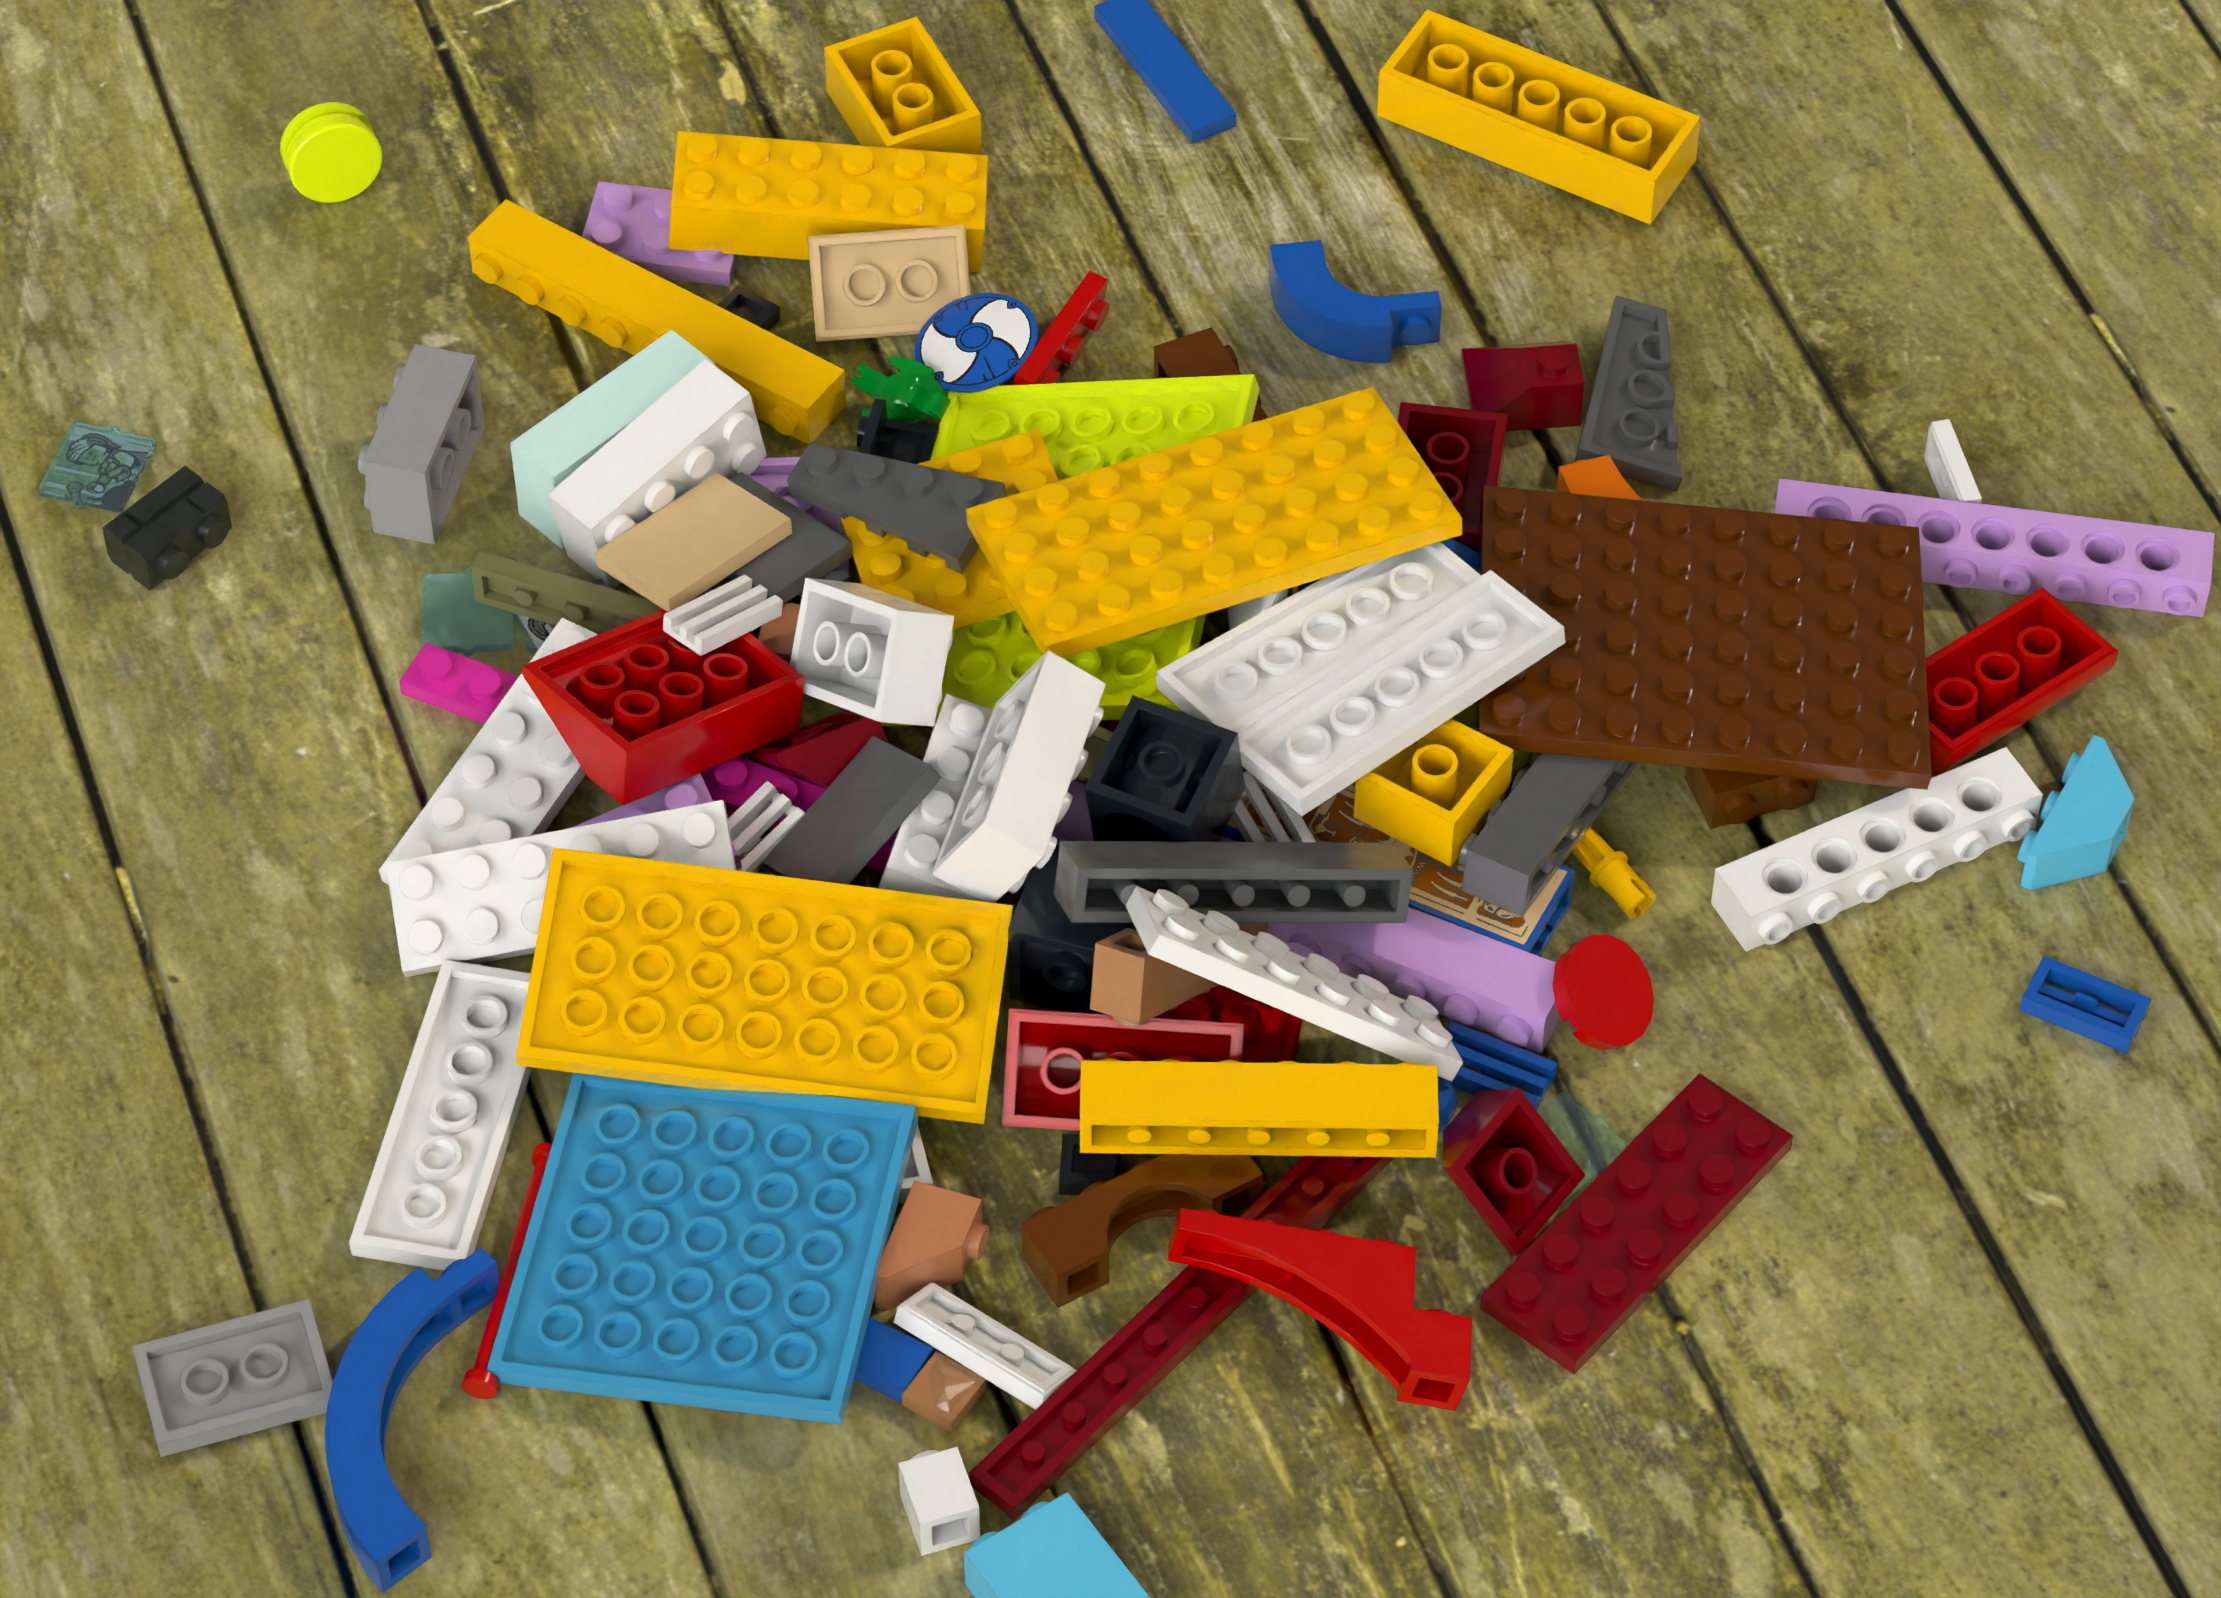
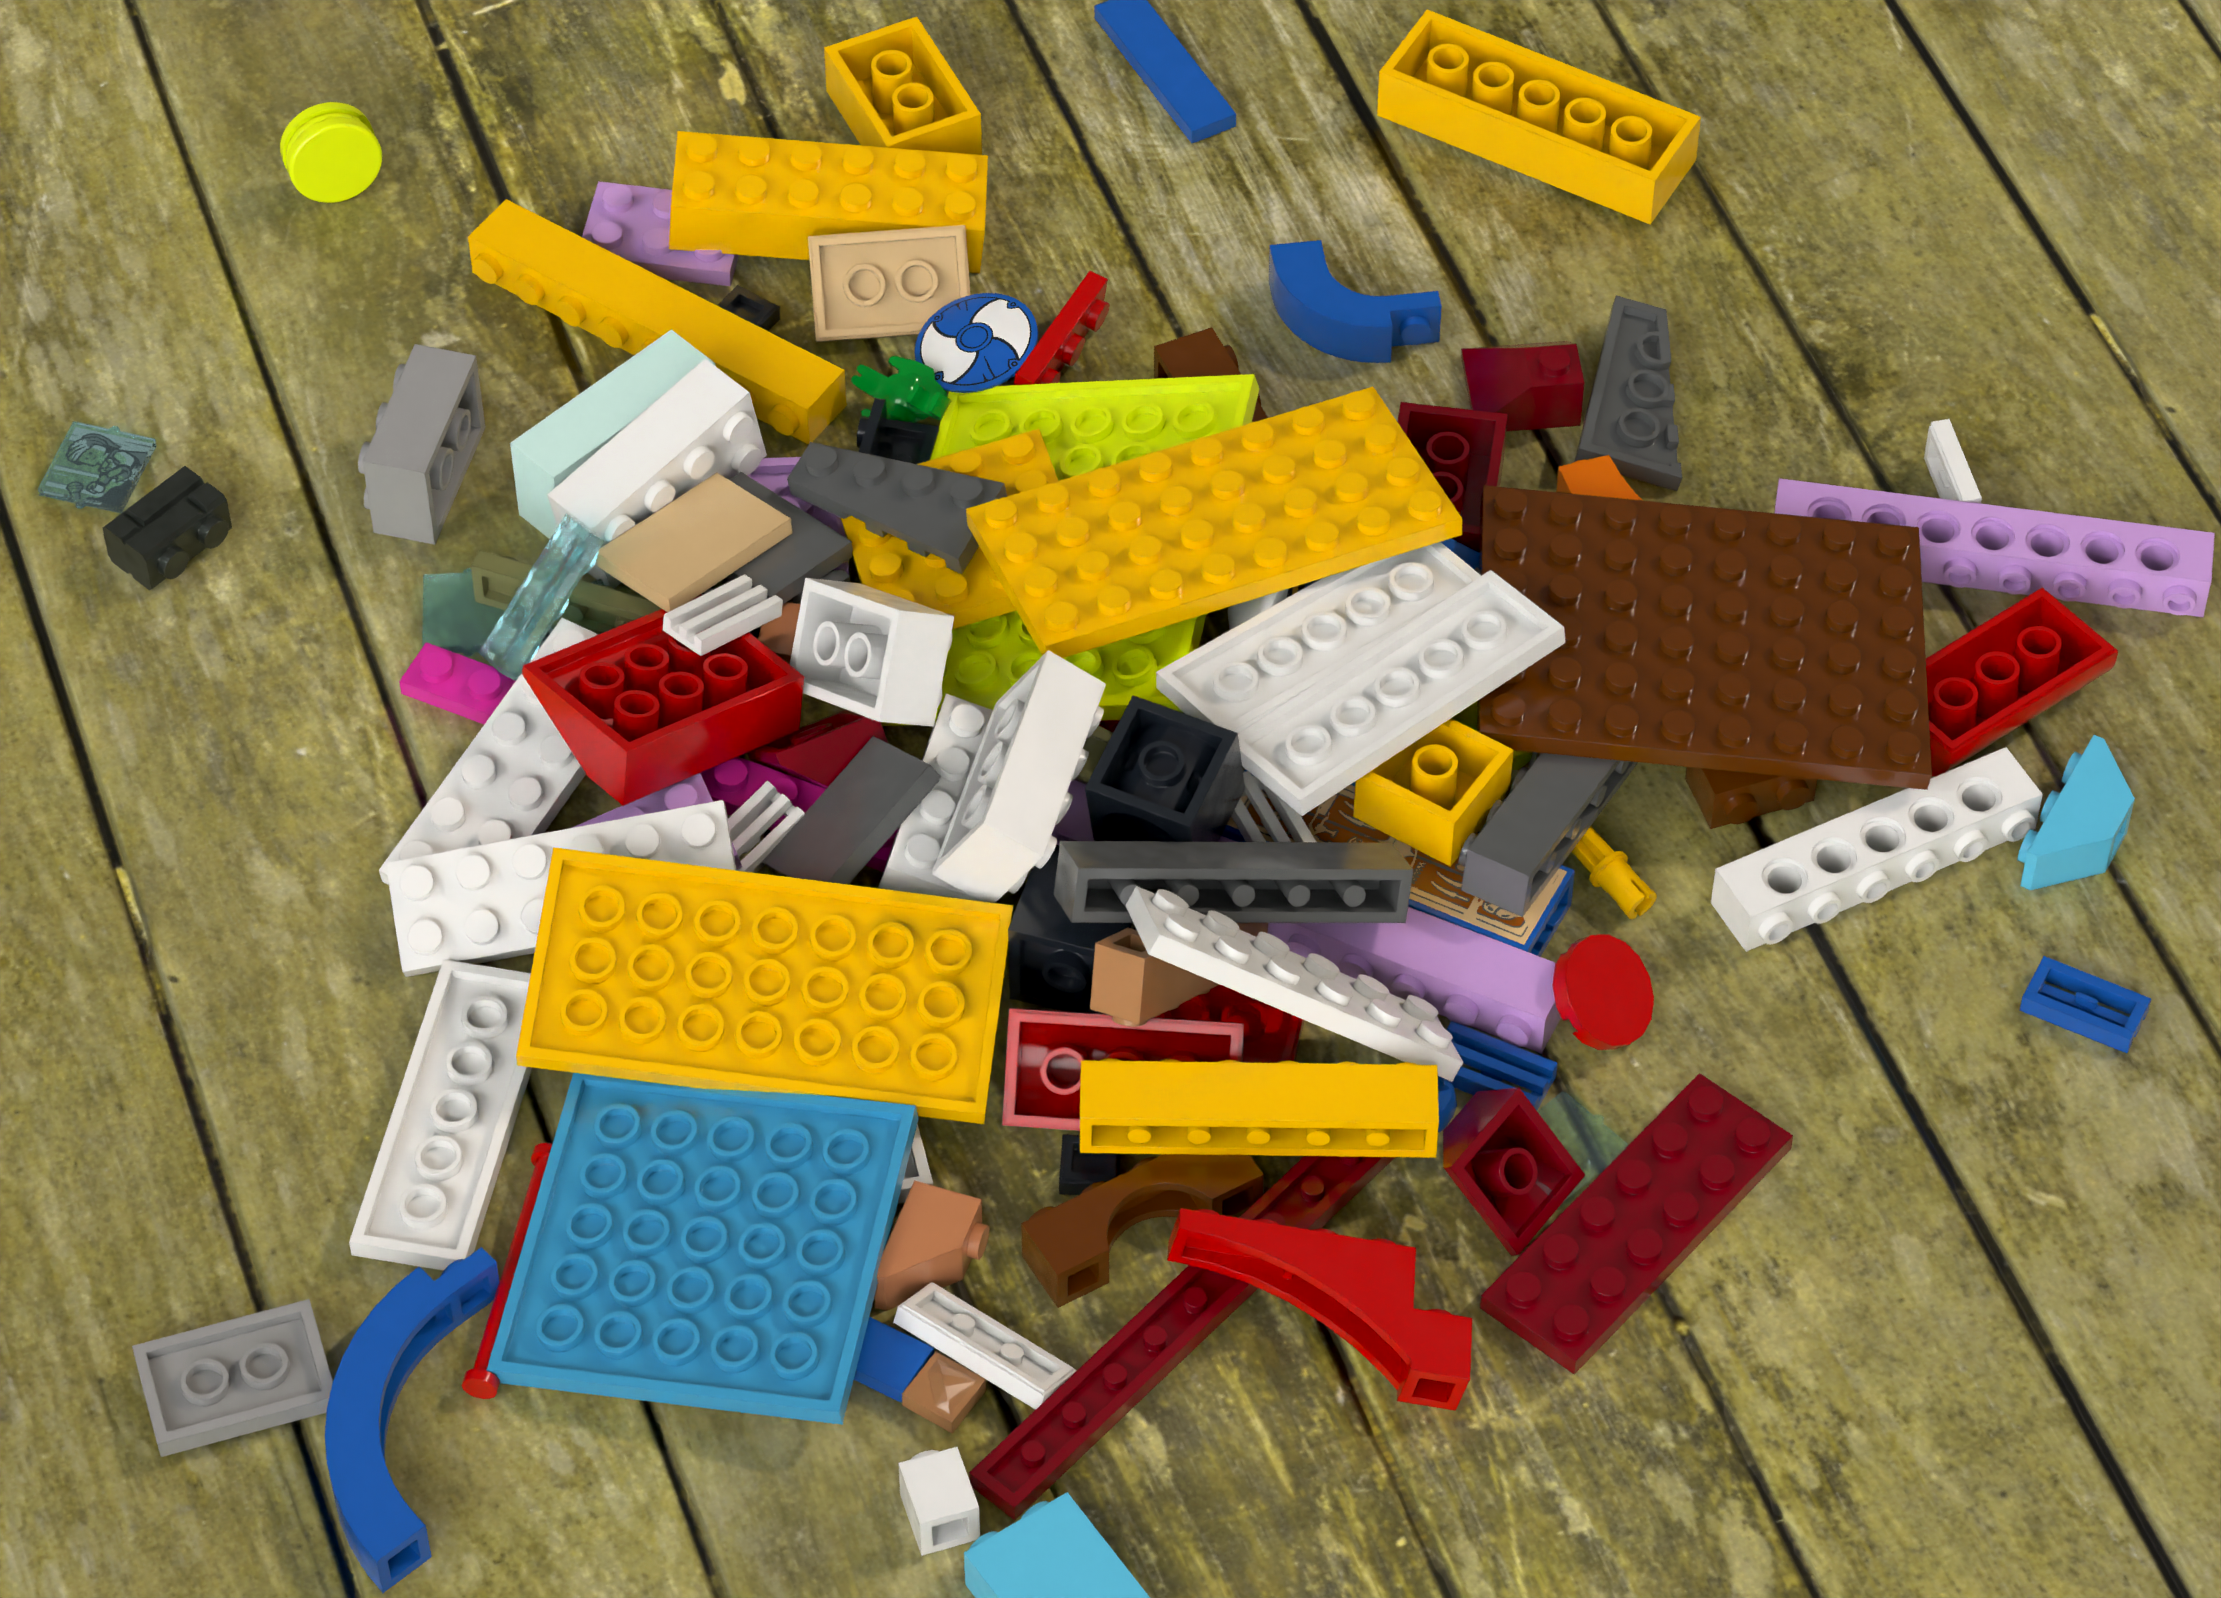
none -> clear light blue plate [478,513,604,681]

